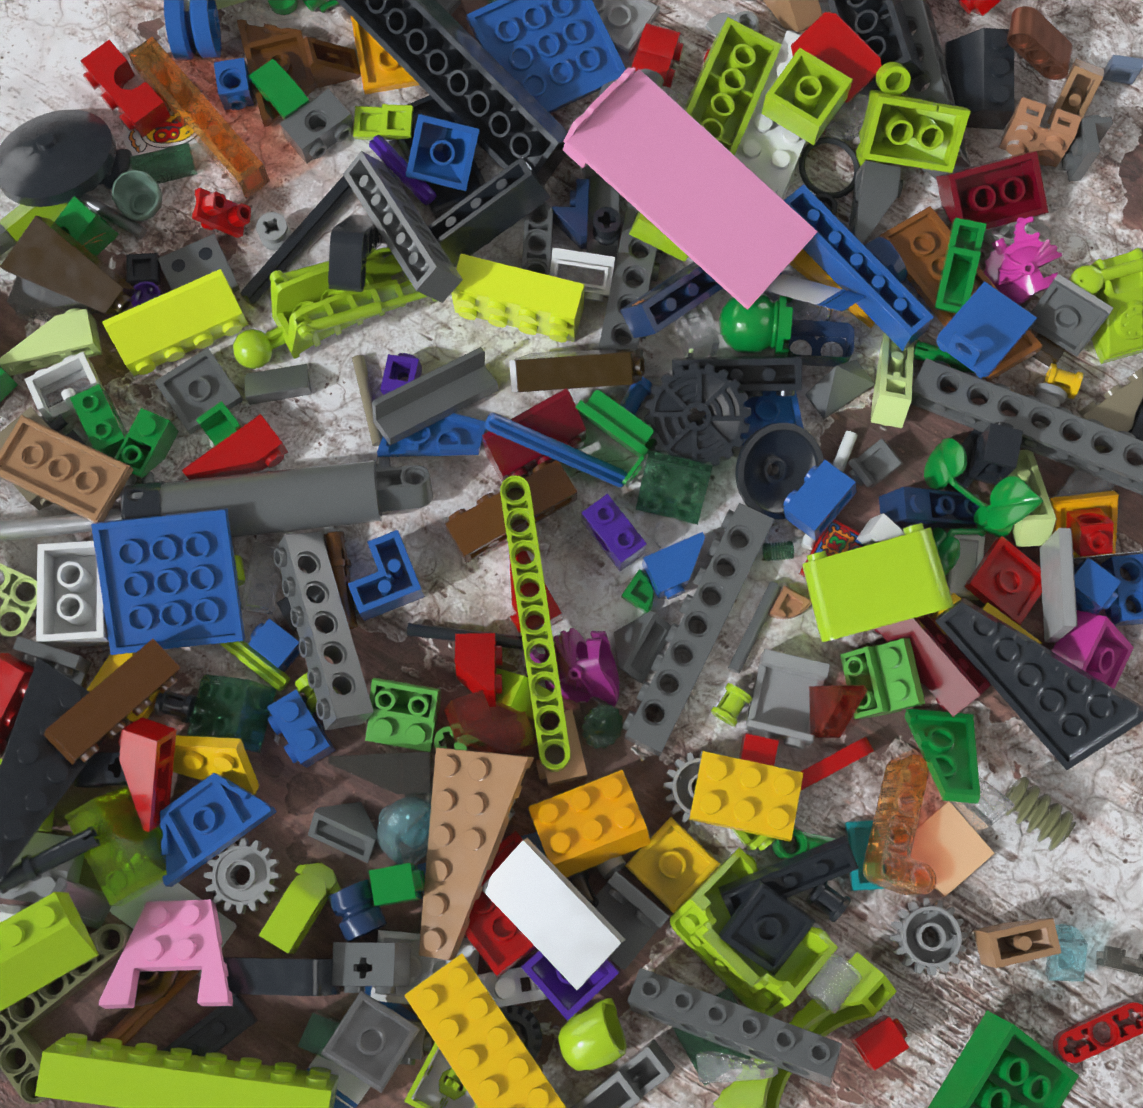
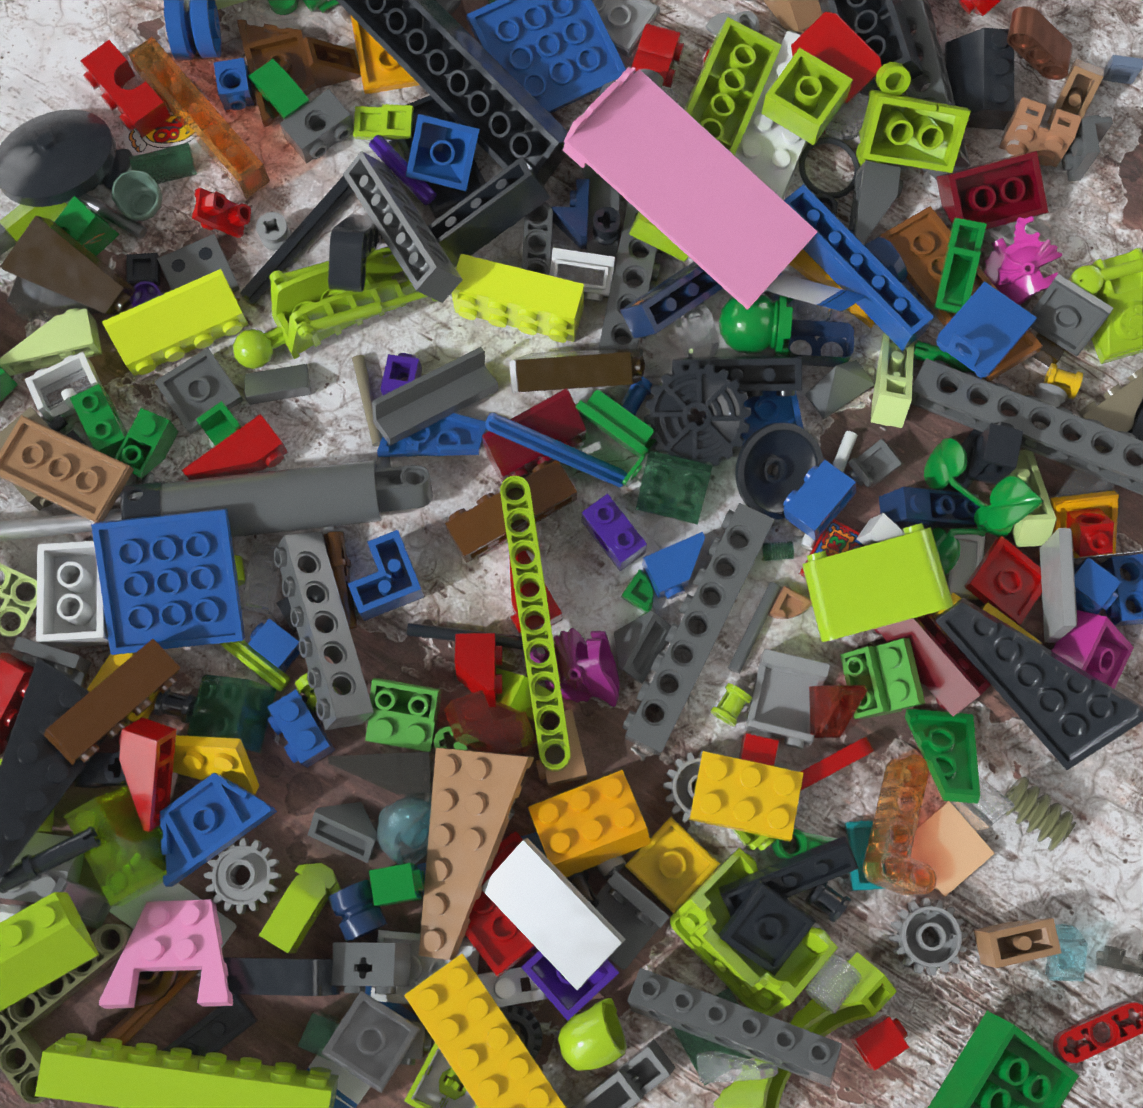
clear green piece [581,704,623,749] -> none

